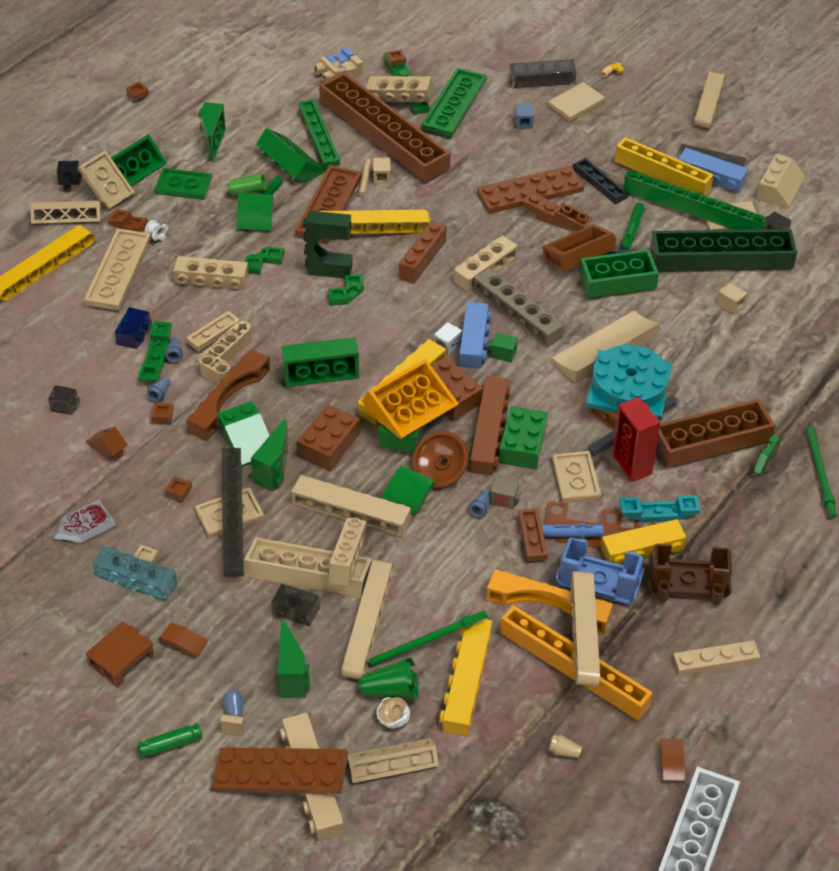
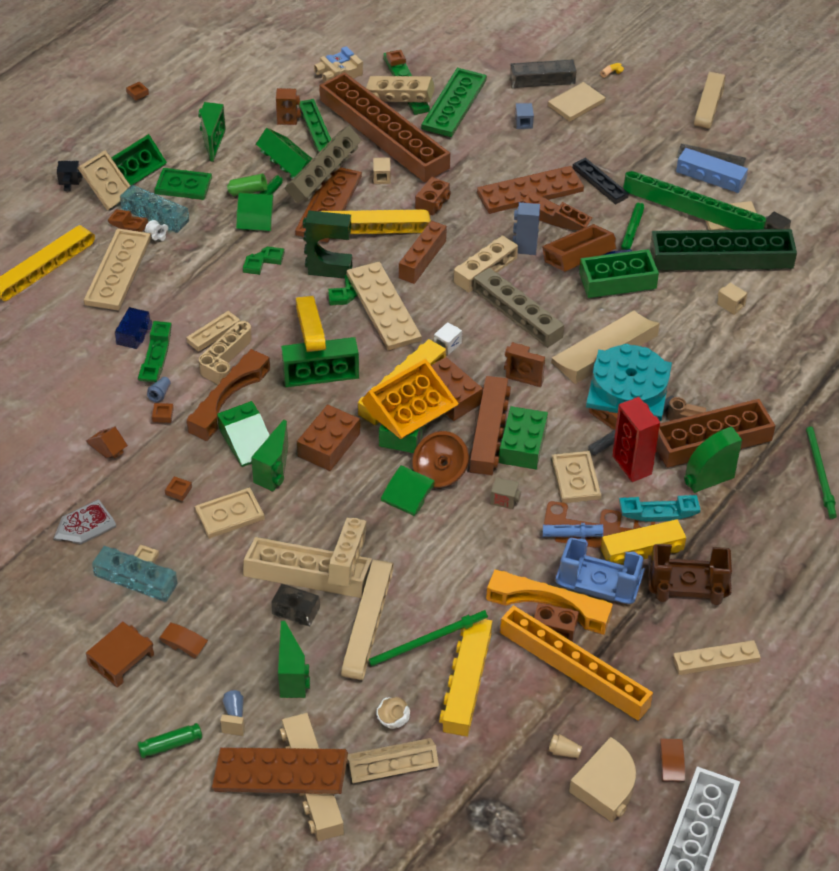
tan fence [30,201,102,224] -> none
clear smoke brick [48,385,80,415] -> none
sand blue cone [165,337,183,363] -> none
tan brick [174,256,249,290] -> none
clear smoke plate [222,448,244,577] -> none
tan brick [291,475,411,537] -> none
tan bar [358,159,372,197] -> none
green cone [358,657,419,701] -> none
medium blue brick [459,302,491,368] -> none
sand blue cone [469,490,491,517] -> none
green brick [489,333,518,363] -> none
dark orange plate [518,508,548,561] -> none
tan beam [570,571,600,687] -> none
yellow brick [615,137,714,196] -> none
green tile [754,436,783,474] -> none
tan slope [757,153,806,209] -> none
none -> clear light blue brick [120,185,189,233]
none -> dark orange brick [276,88,301,125]
none -> dark tan brick [284,125,362,204]
none -> yellow beam [295,296,326,352]
none -> tan plate [346,261,422,351]
none -> dark orange brick [415,177,451,216]
none -> dark orange plate [504,342,545,387]
none -> sand blue wedge [513,202,540,255]
none -> dark orange brick [534,603,579,642]
none -> tan brick [569,737,636,822]
none -> medium nougat piece [667,397,706,421]
none -> green brick [684,426,742,493]

